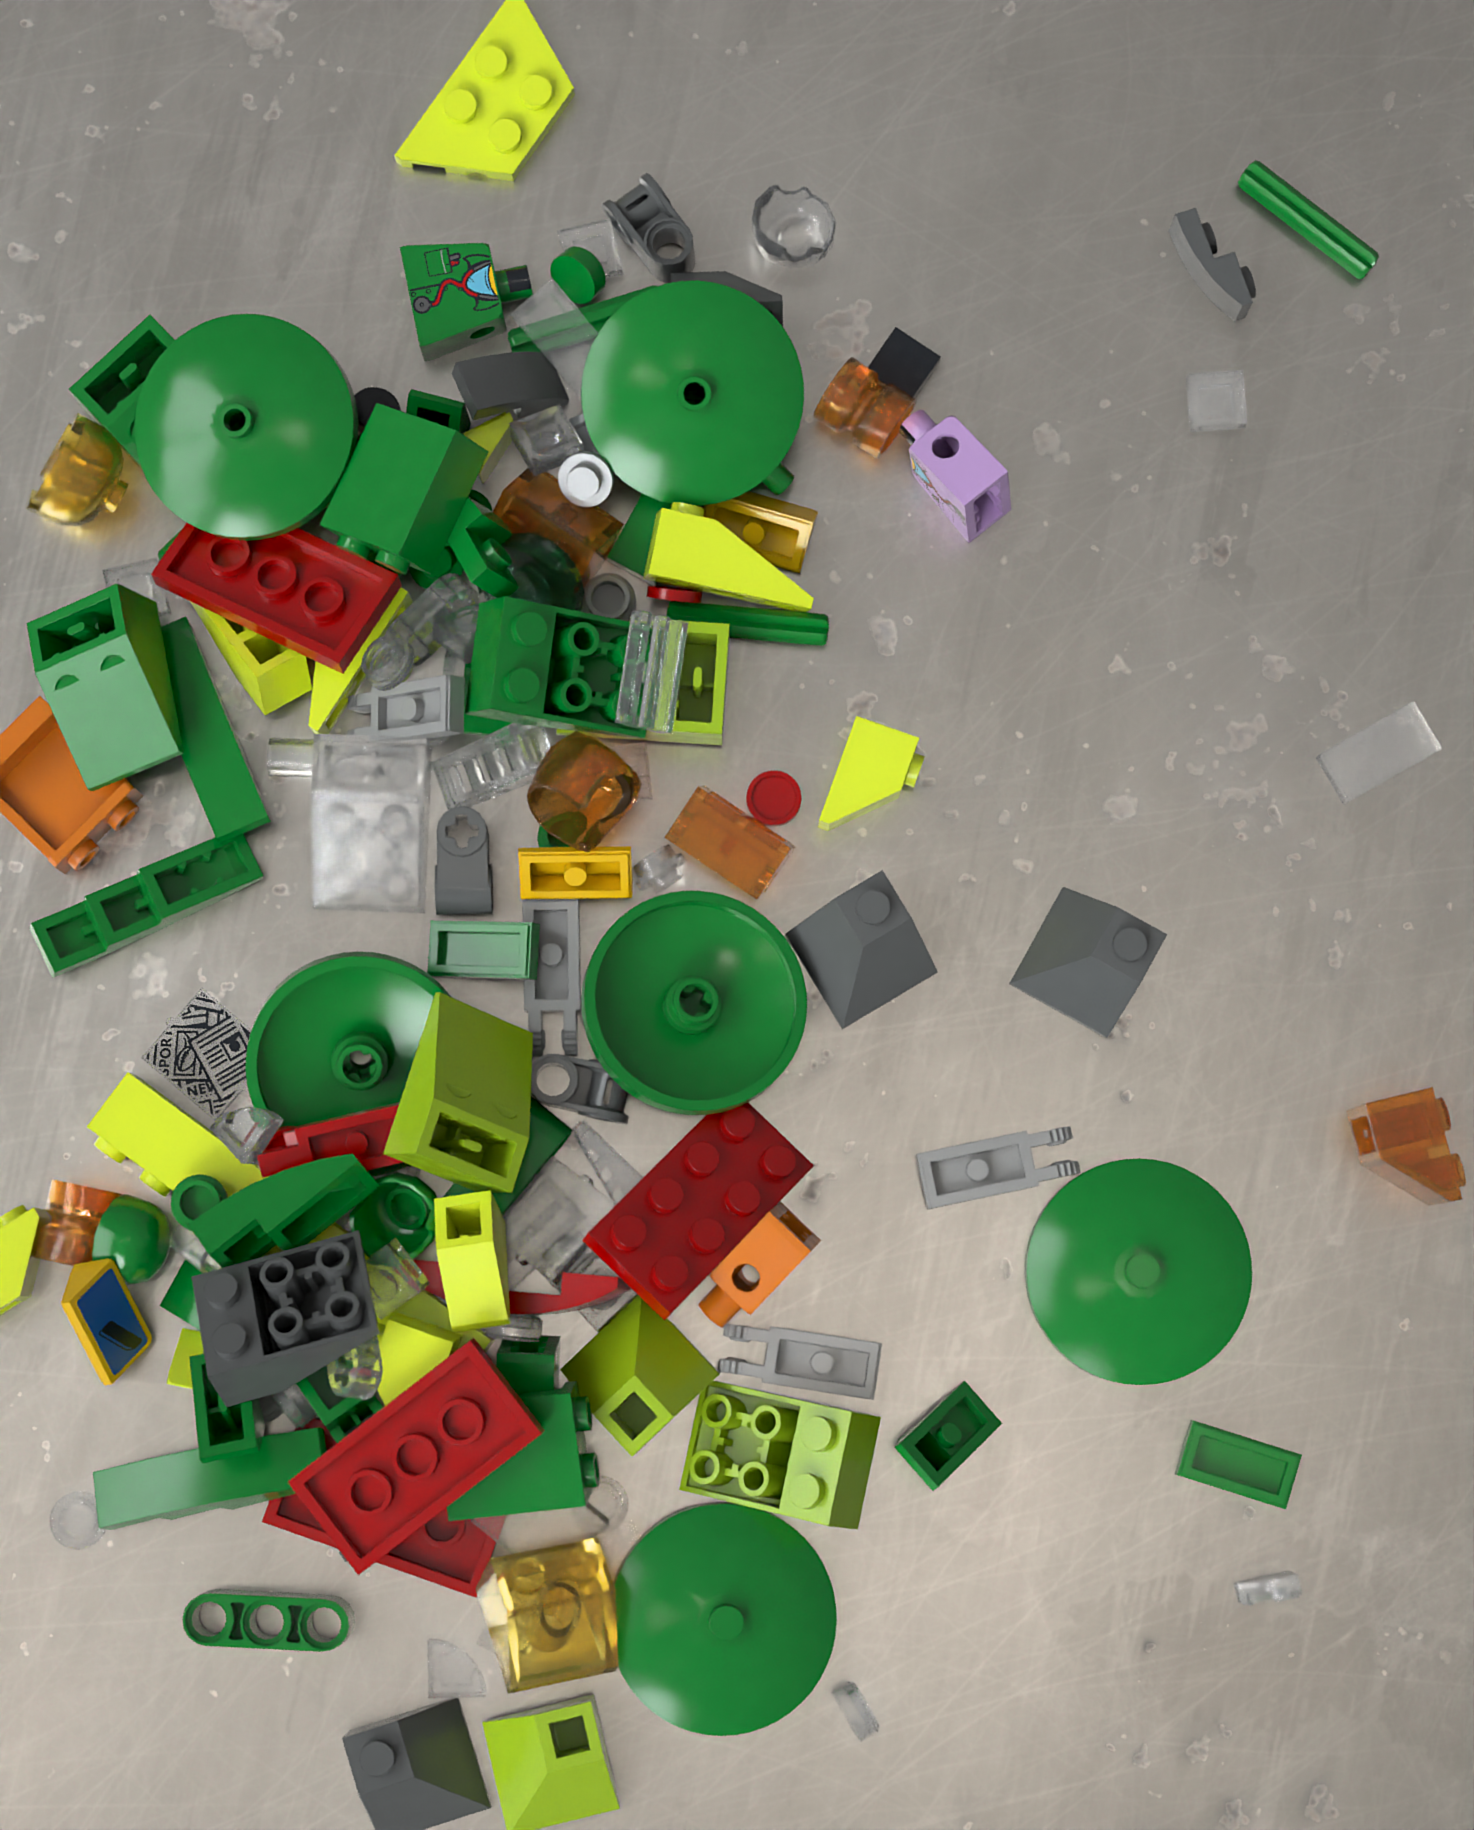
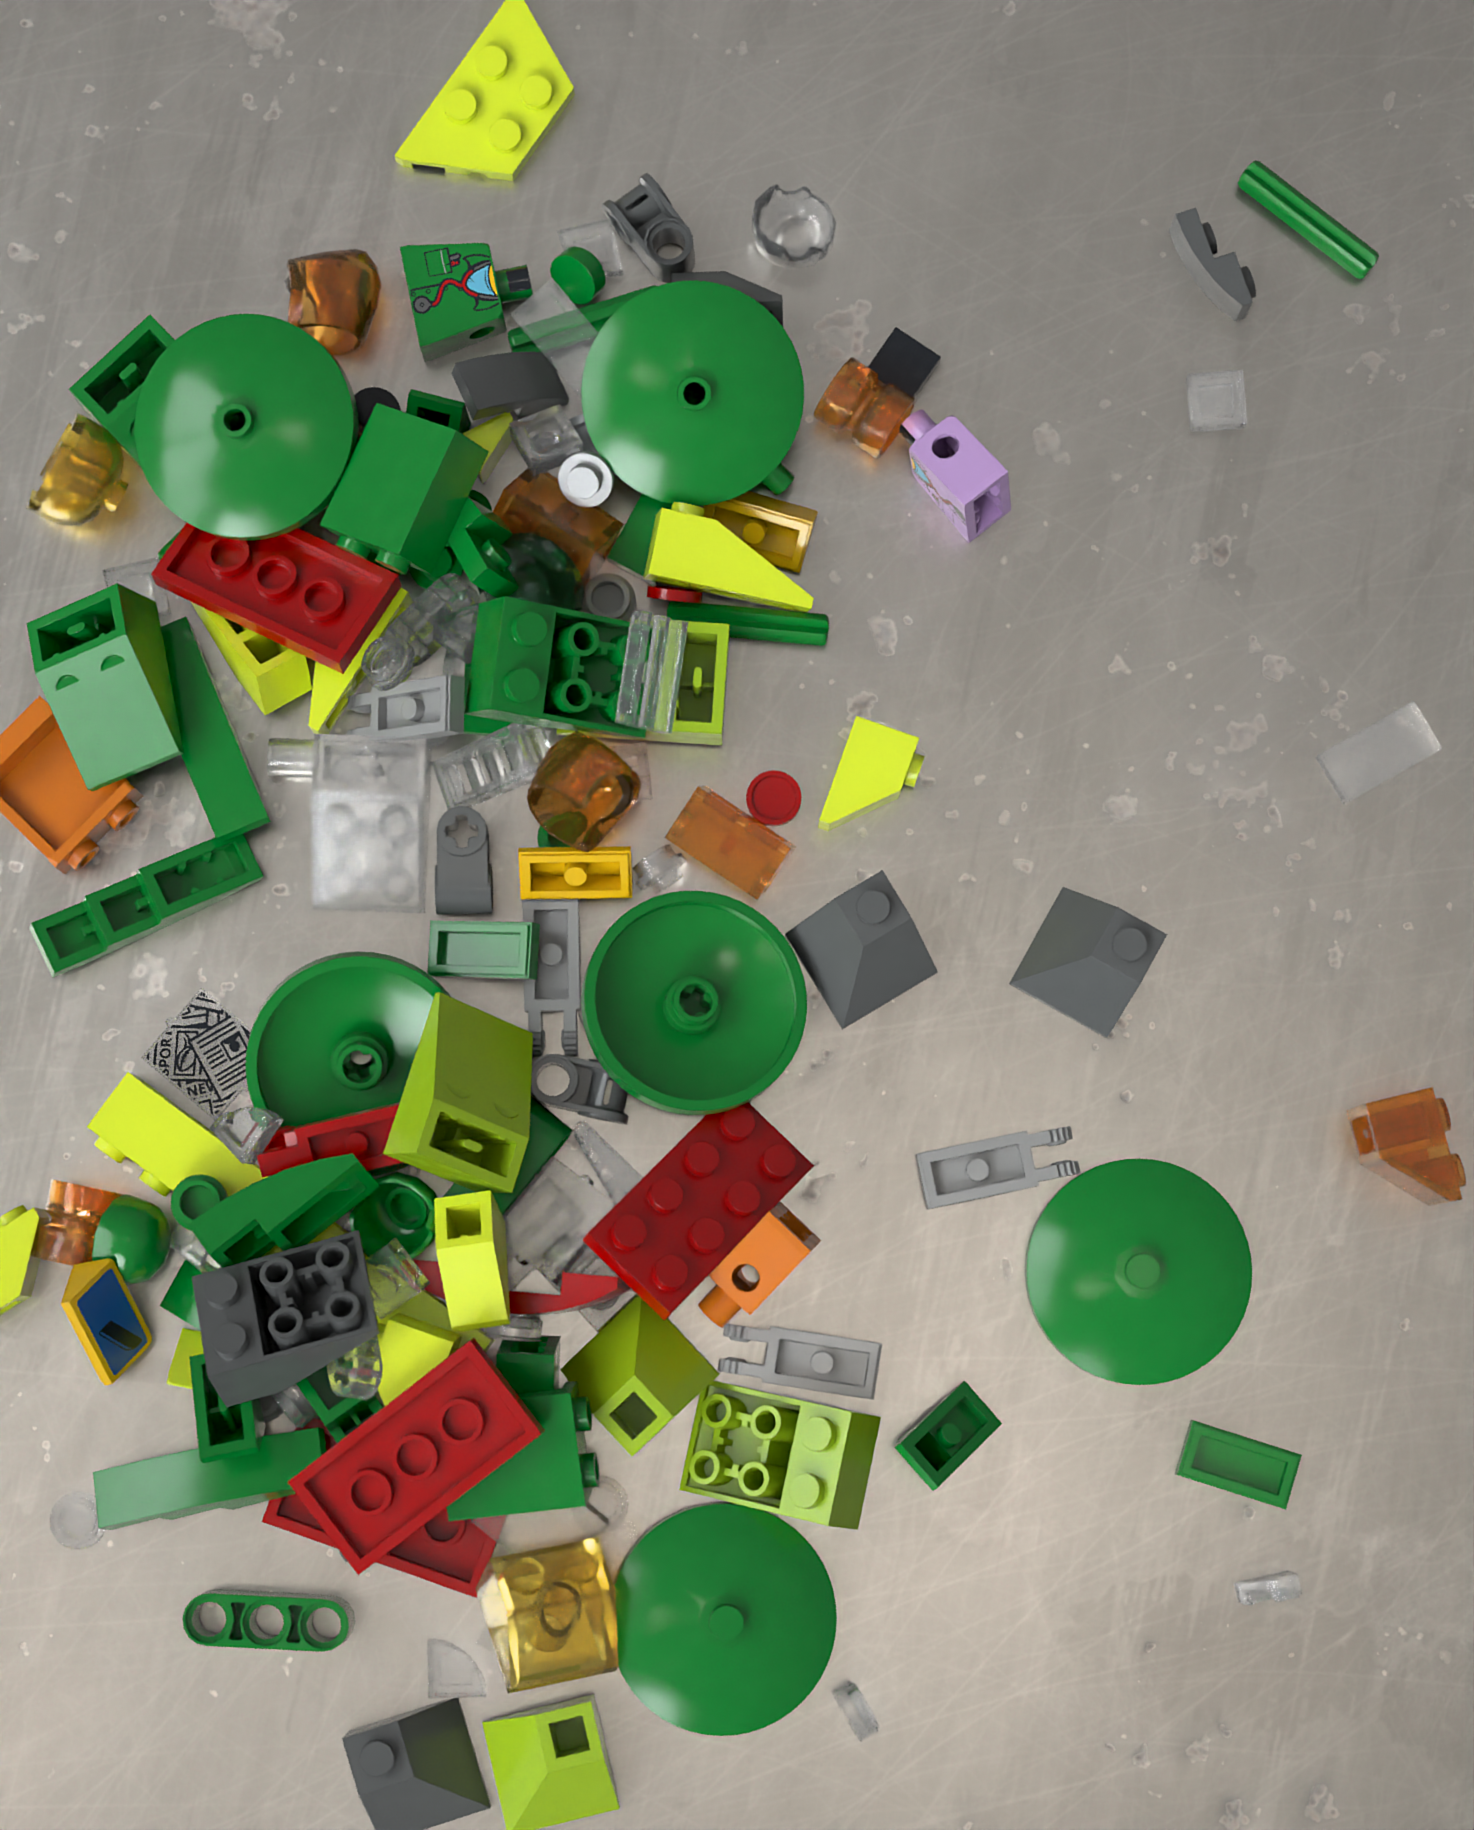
none -> clear orange piece [285,249,382,356]

